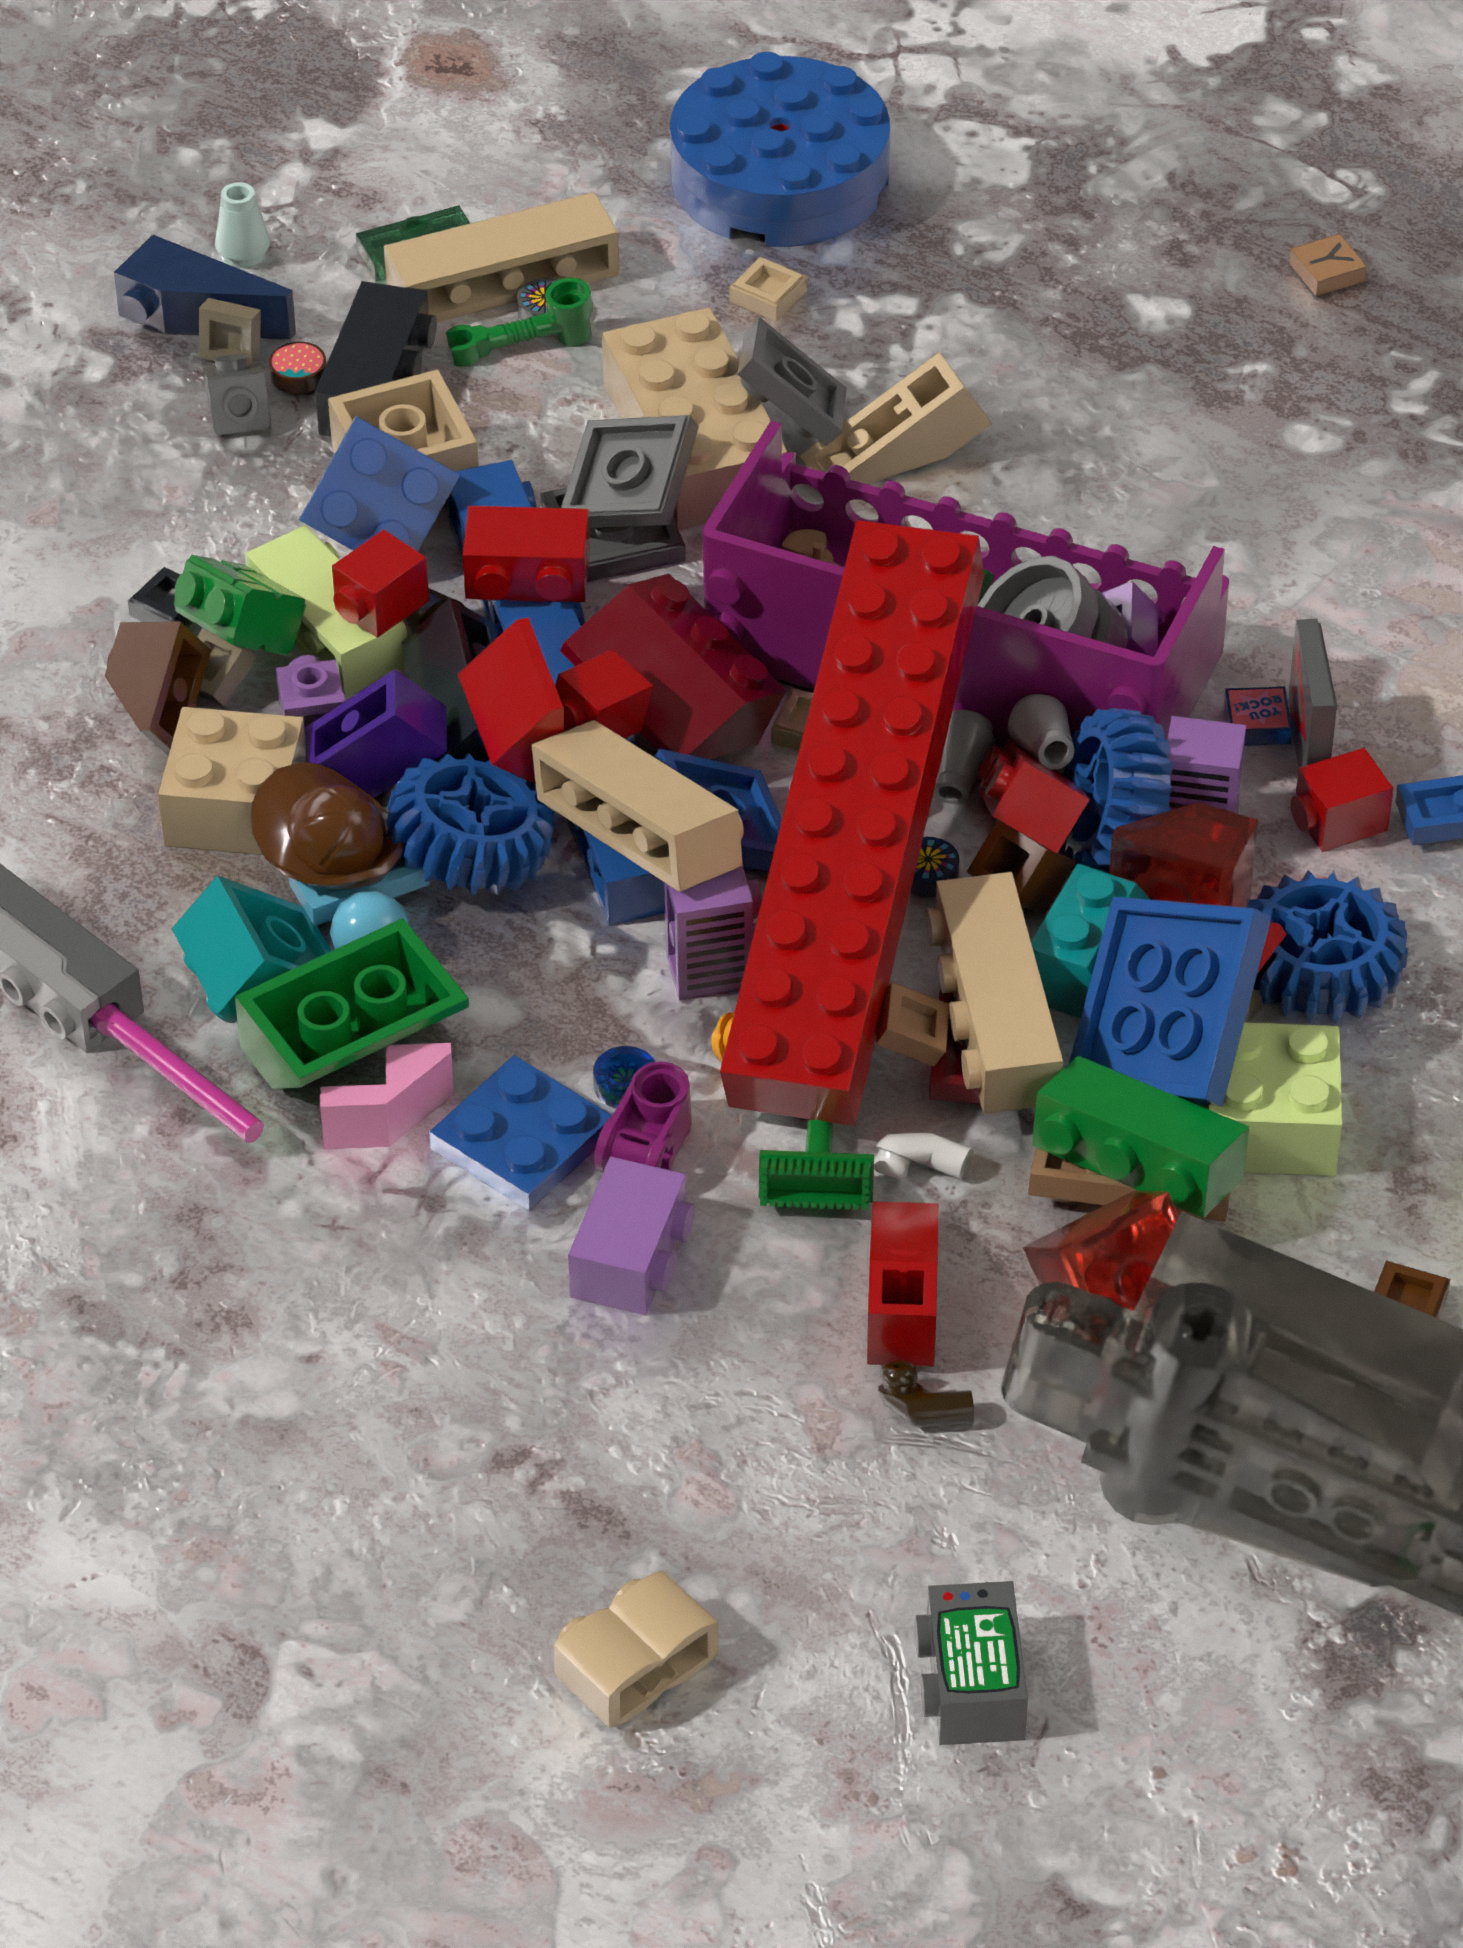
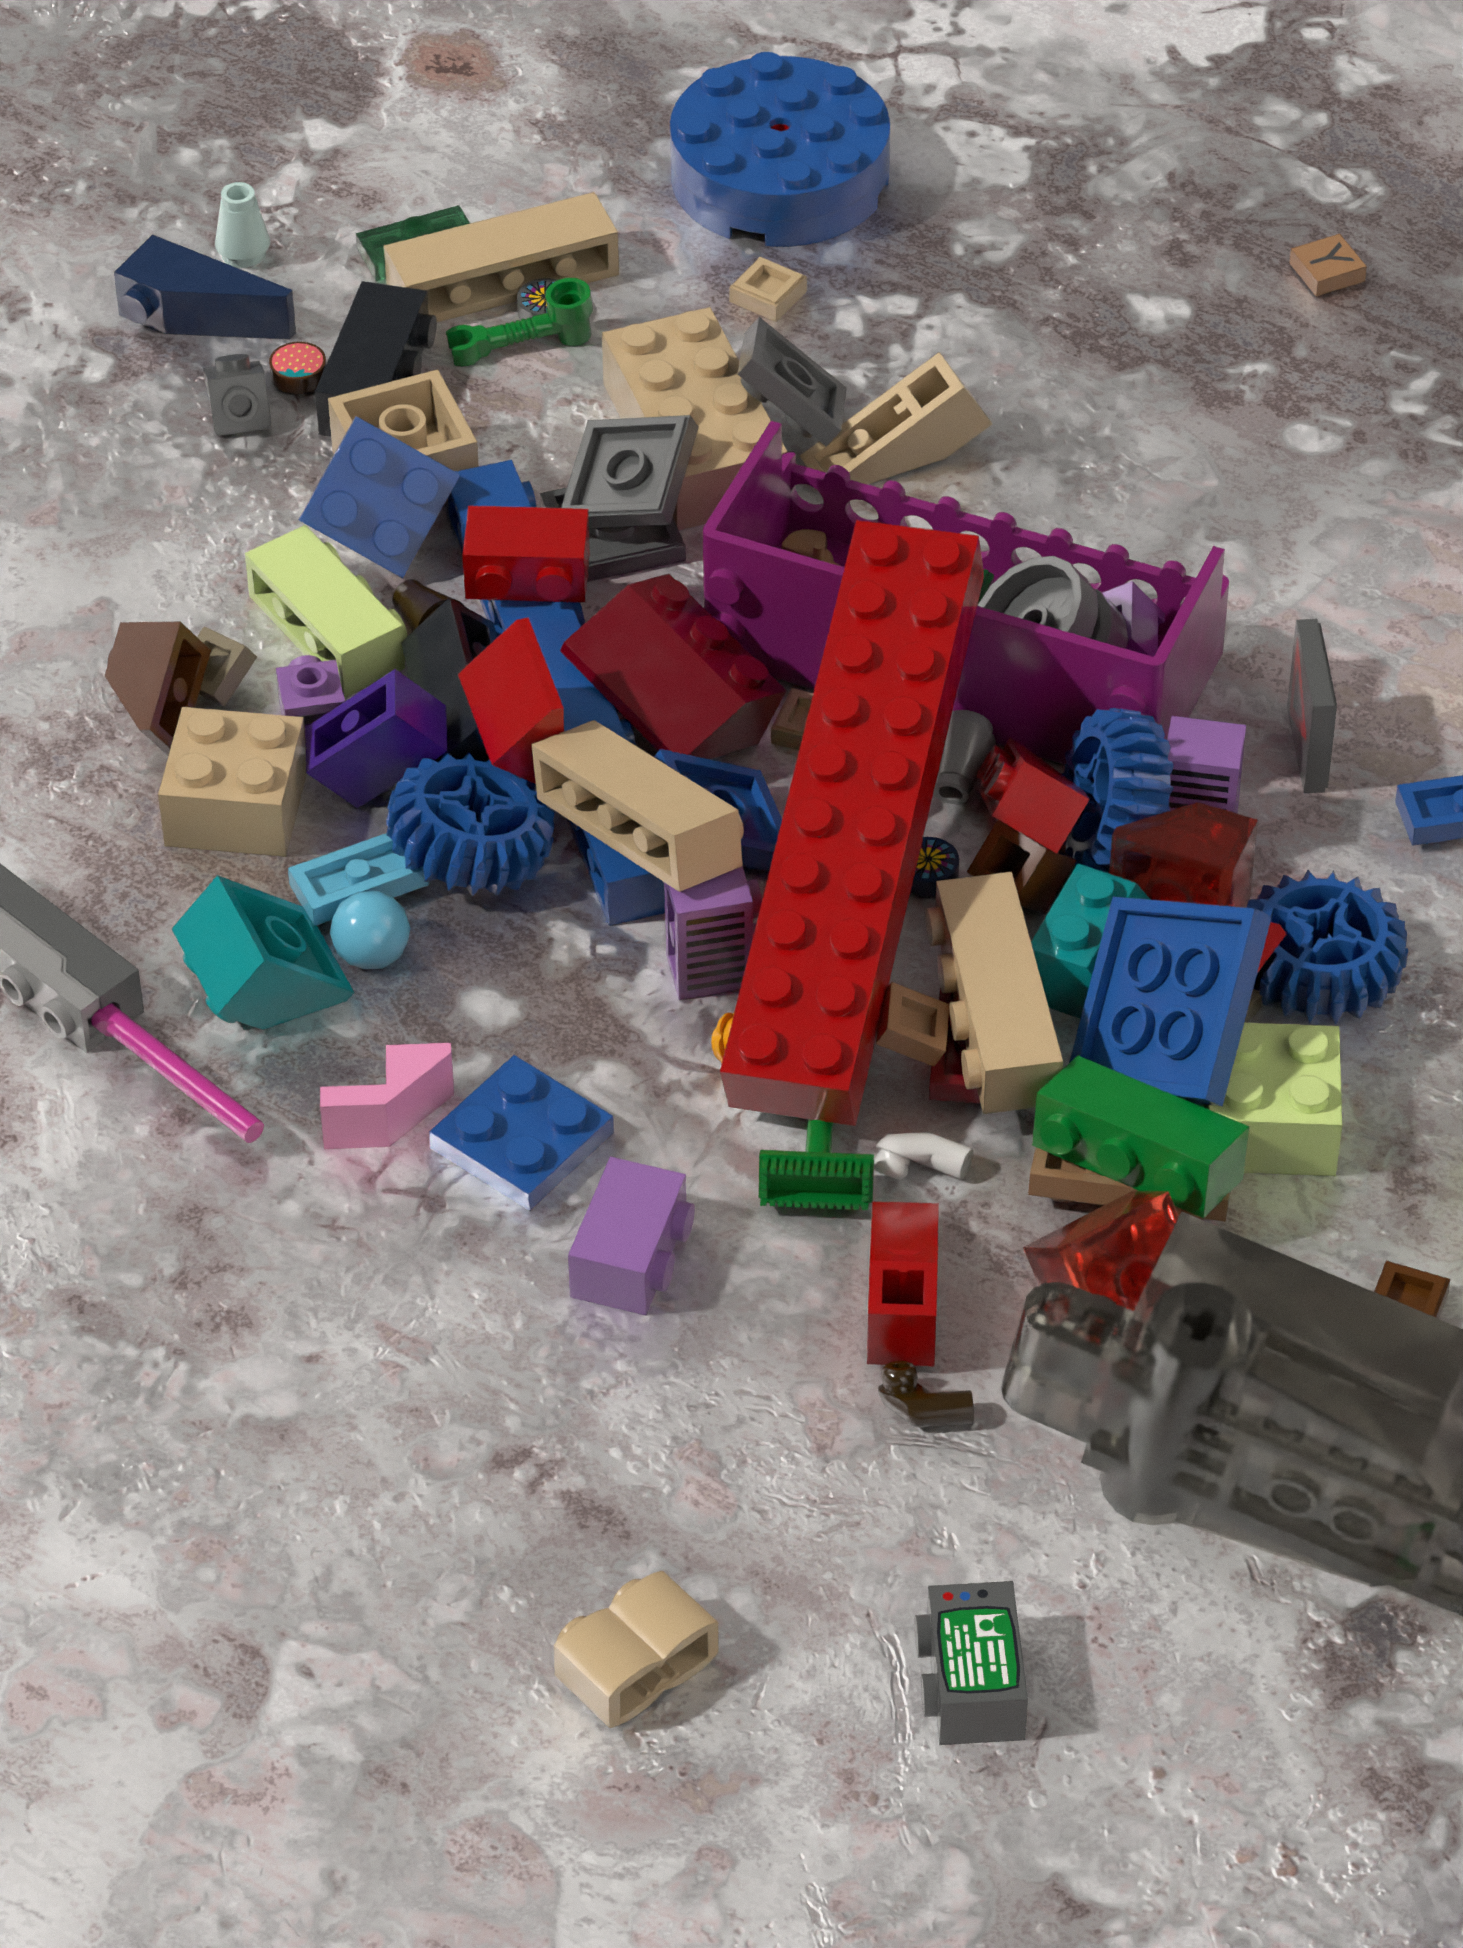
black tile [128,567,193,628] -> none
green brick [174,555,306,656] -> none
dark tan plate [199,298,261,362] -> none
green slope [235,918,469,1088] -> none
reddish brown hat [251,762,405,890] -> none
red brick [332,529,429,638] -> none
red brick [555,649,654,739] -> none
clear blue tile [593,1046,656,1109] -> none
magenta piece [593,1061,692,1173] -> none
light grey cone [1008,694,1074,770] -> none
tile [1223,686,1292,746] -> none
red brick [1290,747,1394,852] -> none

